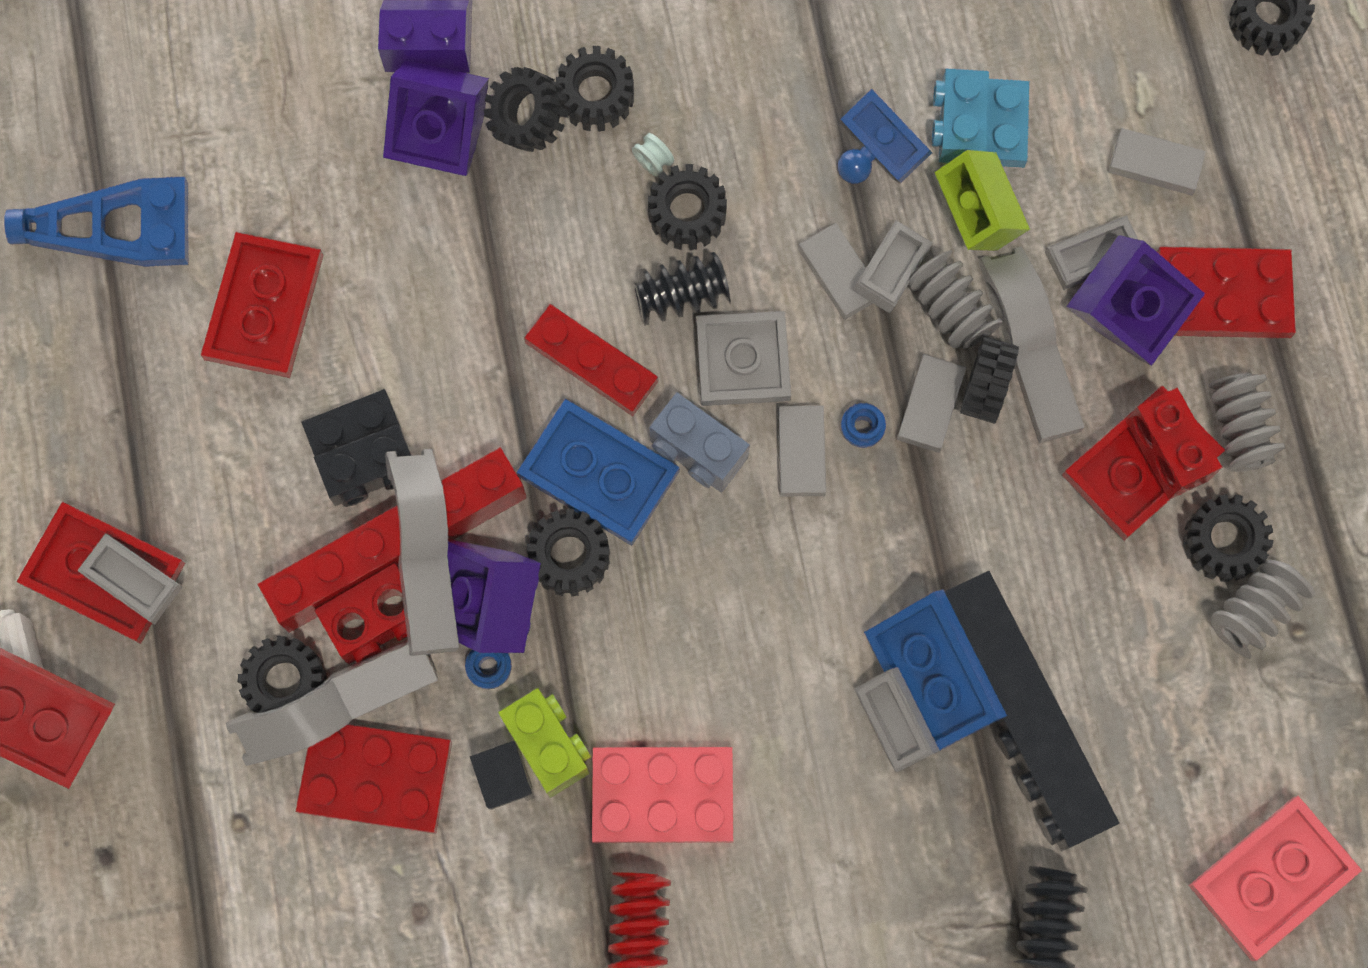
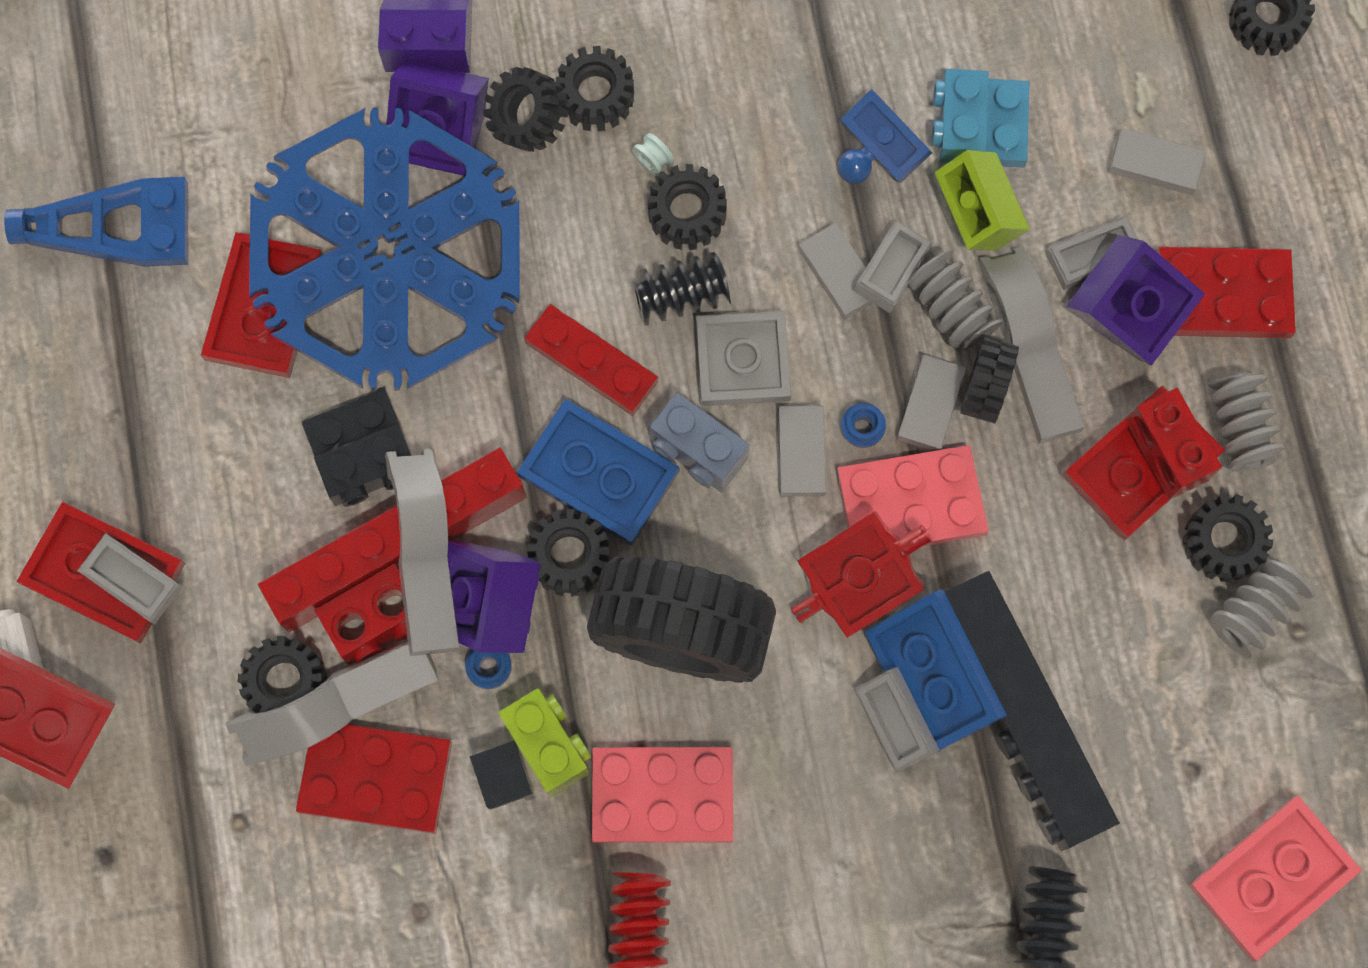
none -> blue plate [249,108,520,391]
none -> black tyre [586,555,776,683]
none -> red plate [791,510,932,638]
none -> coral plate [837,445,989,546]

